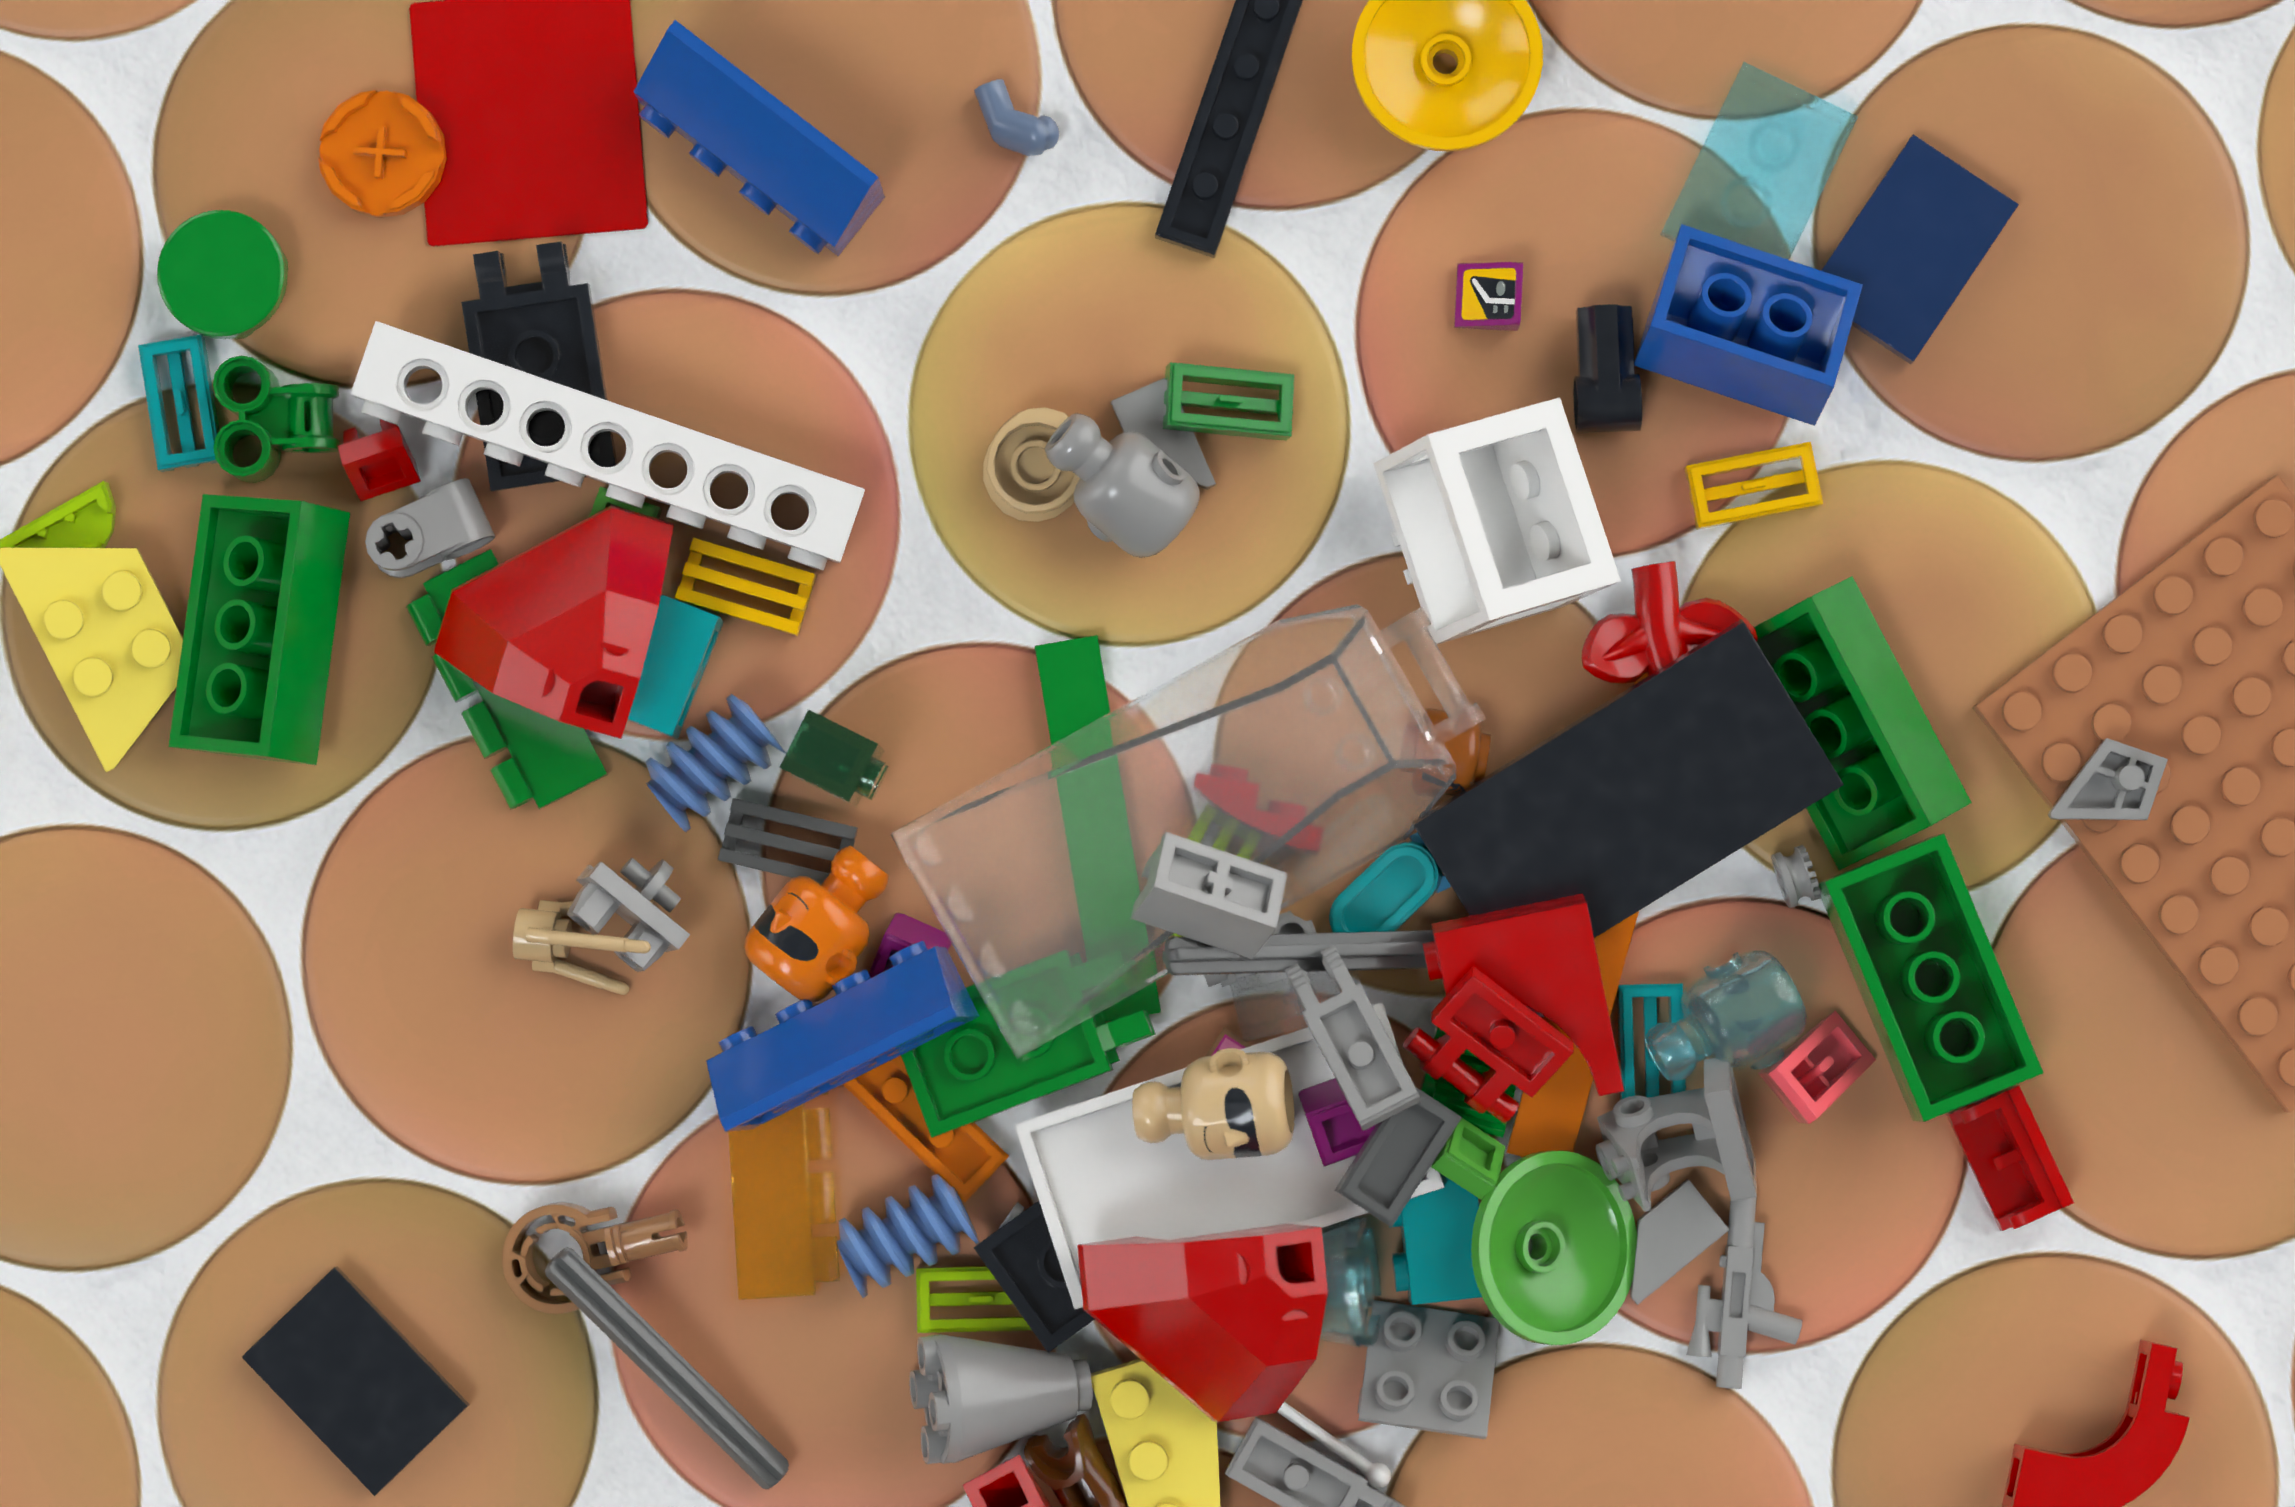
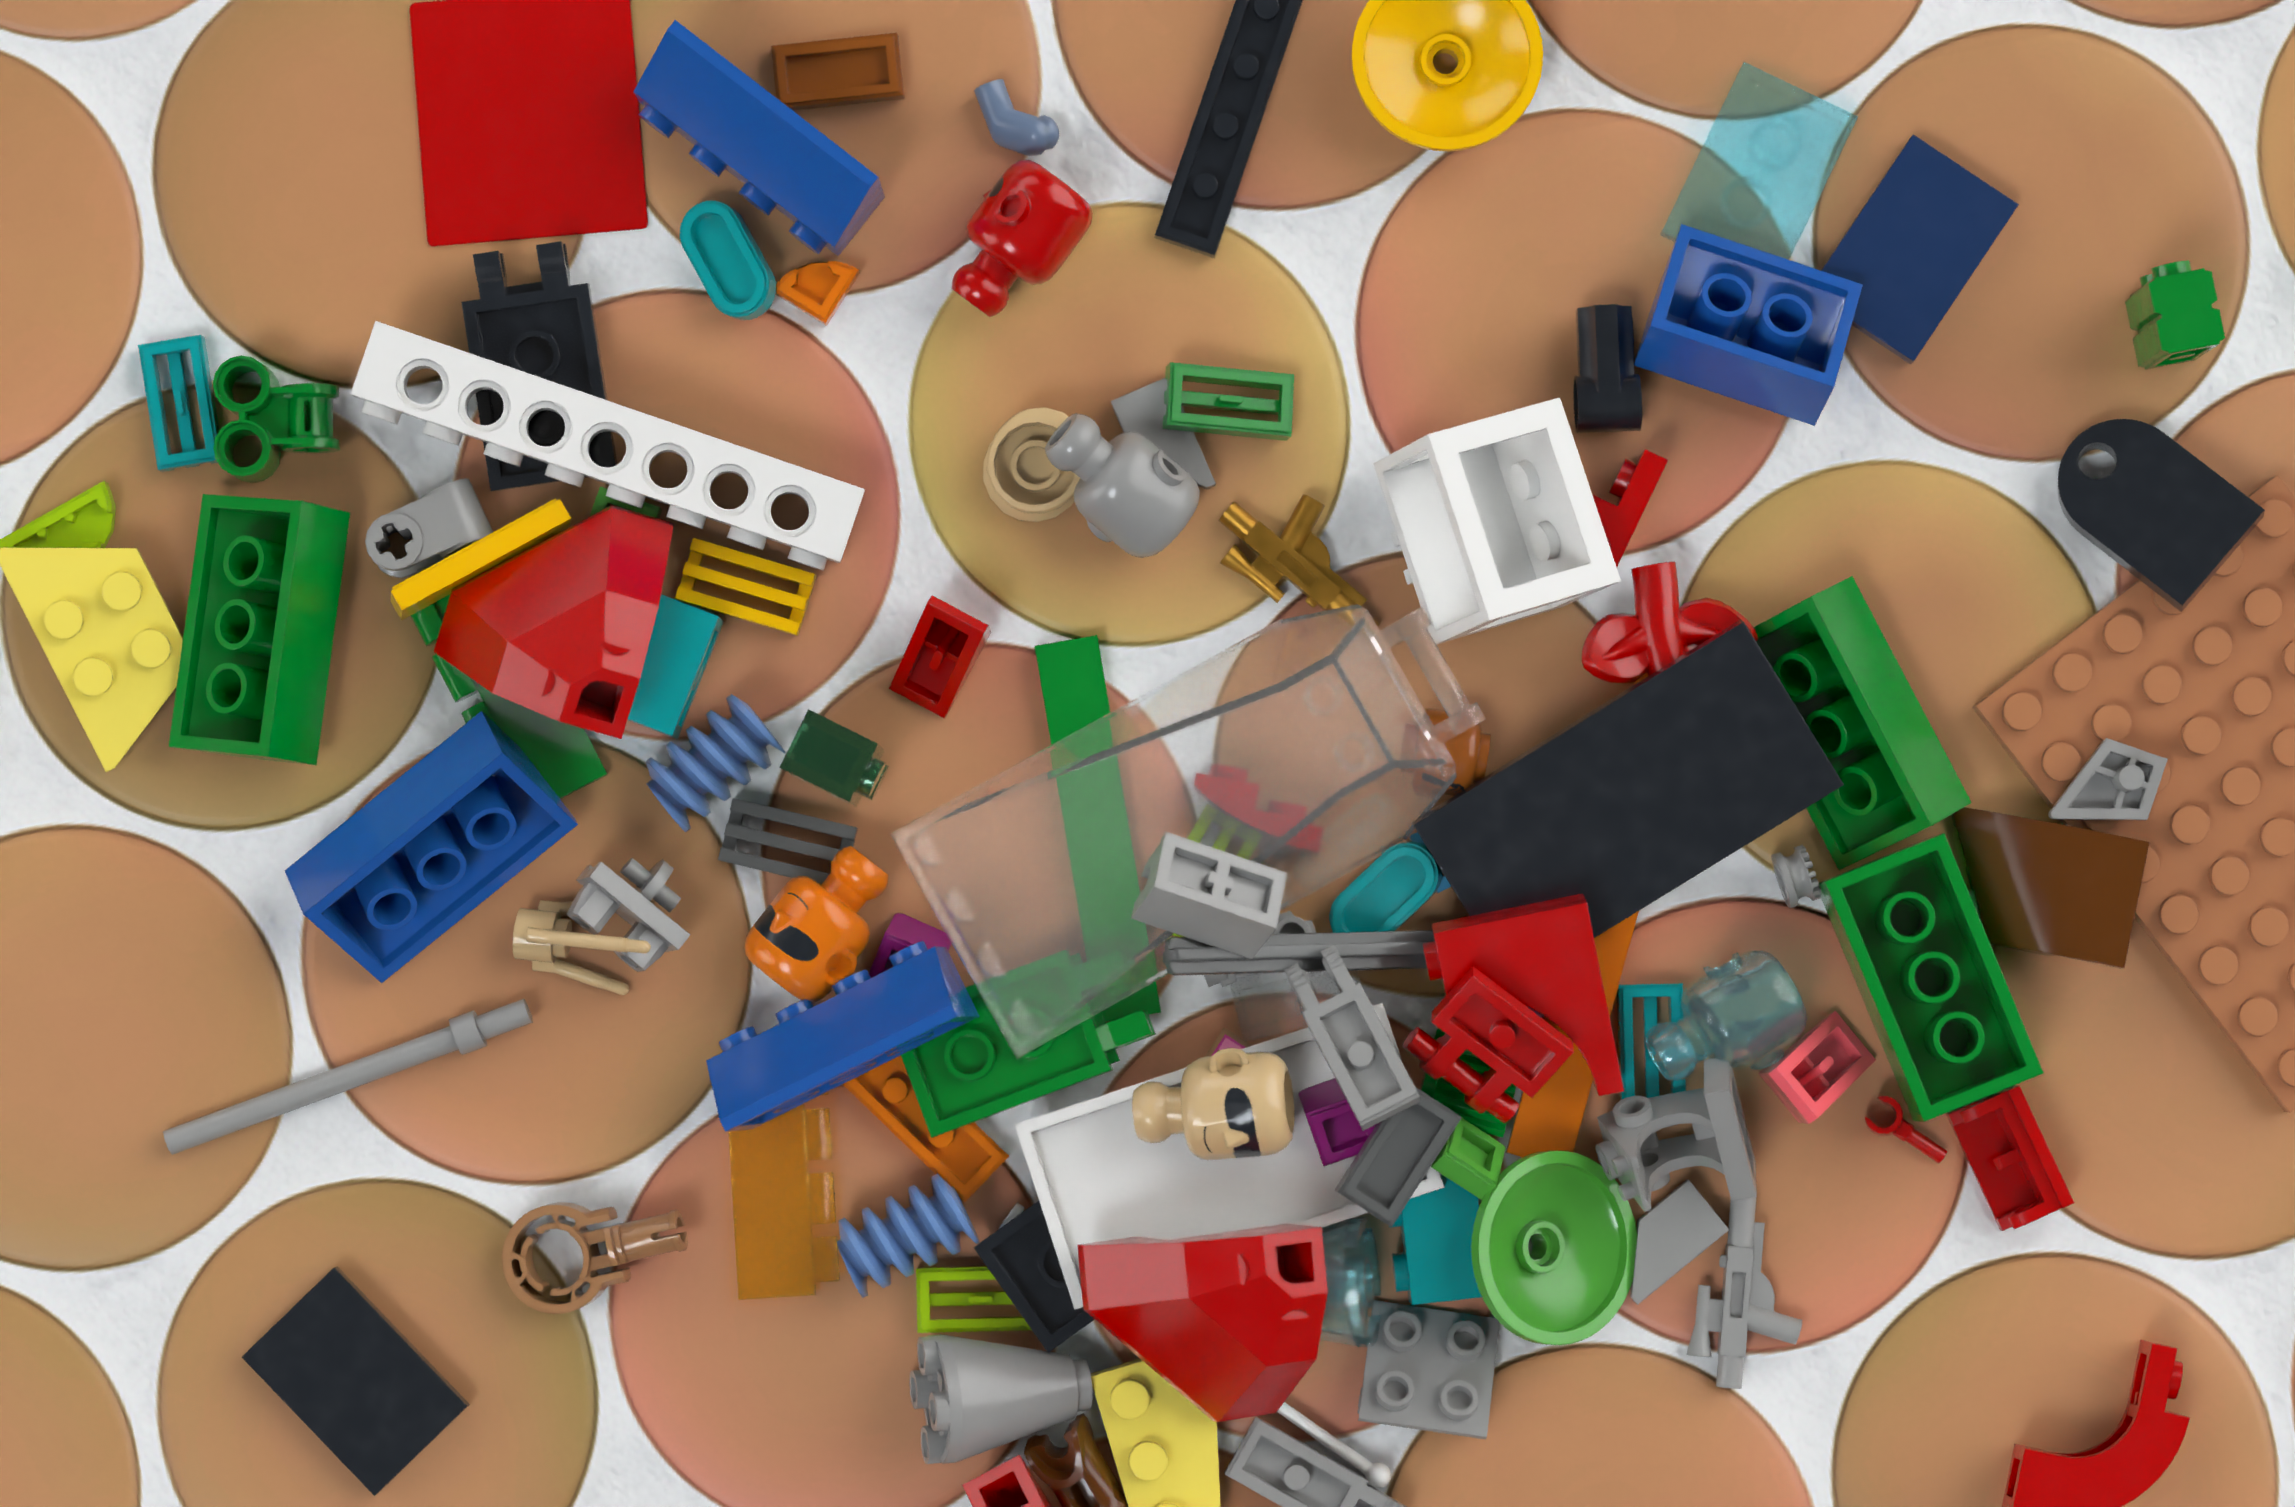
green tile [157,210,288,339] -> none
orange tile [318,90,446,218] -> none
red tile [338,419,421,501] -> none
dark grey axle [545,1247,789,1490] -> none
slope [1454,262,1523,331] -> none
yellow tile [1684,442,1823,530] -> none
none -> light grey bar [163,999,533,1155]
none -> blue slope [285,711,578,983]
none -> yellow tile [391,498,571,621]
none -> teal tile [680,201,776,320]
none -> dark orange tile [771,33,905,110]
none -> orange tile [775,261,860,326]
none -> red slope [889,595,991,719]
none -> red piece [951,160,1093,317]
none -> pearl gold piece [1218,494,1381,643]
none -> red slope [1592,449,1668,567]
none -> red hand [1865,1096,1947,1164]
none -> reddish brown slope [1951,807,2150,969]
none -> black tile [2057,419,2265,612]
none -> green brick [2125,260,2225,370]

